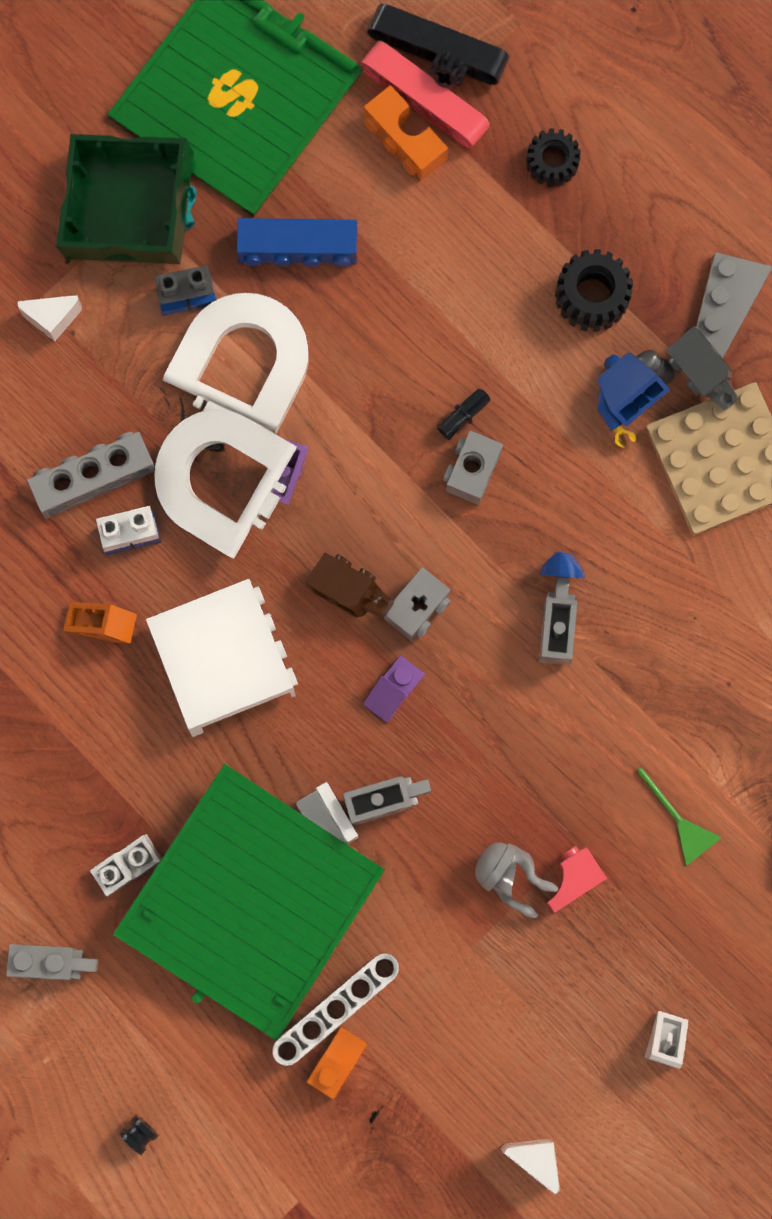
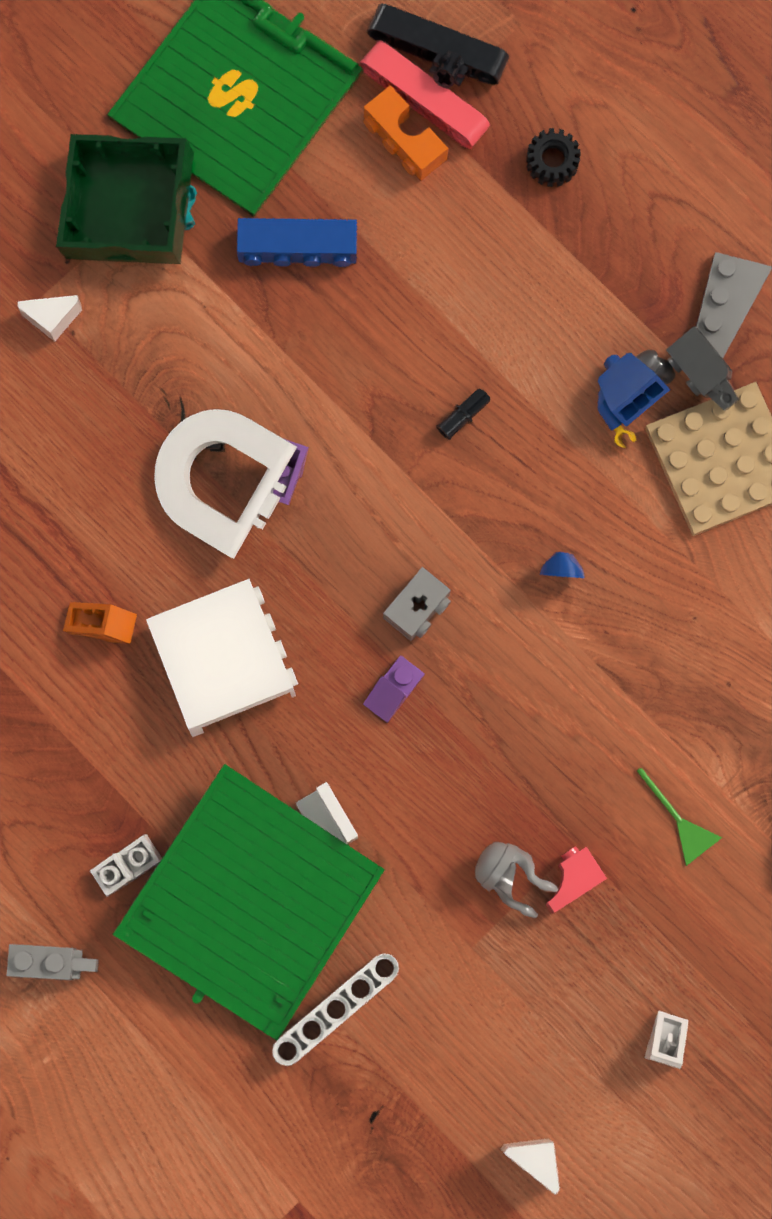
light grey brick [27,432,155,519] -> none
white hips [96,506,161,556] -> none
black wheel [119,1114,159,1155] -> none
dark grey hips [155,265,216,316] -> none
white piece [163,293,309,434] -> none
reddish brown hinge [305,552,394,618] -> none
orange arch [307,1027,368,1100] -> none
light grey hinge [343,776,432,826] -> none
light grey brick [443,430,503,505] -> none
light grey hinge [539,577,577,665] -> none
black tyre [555,249,633,332] -> none

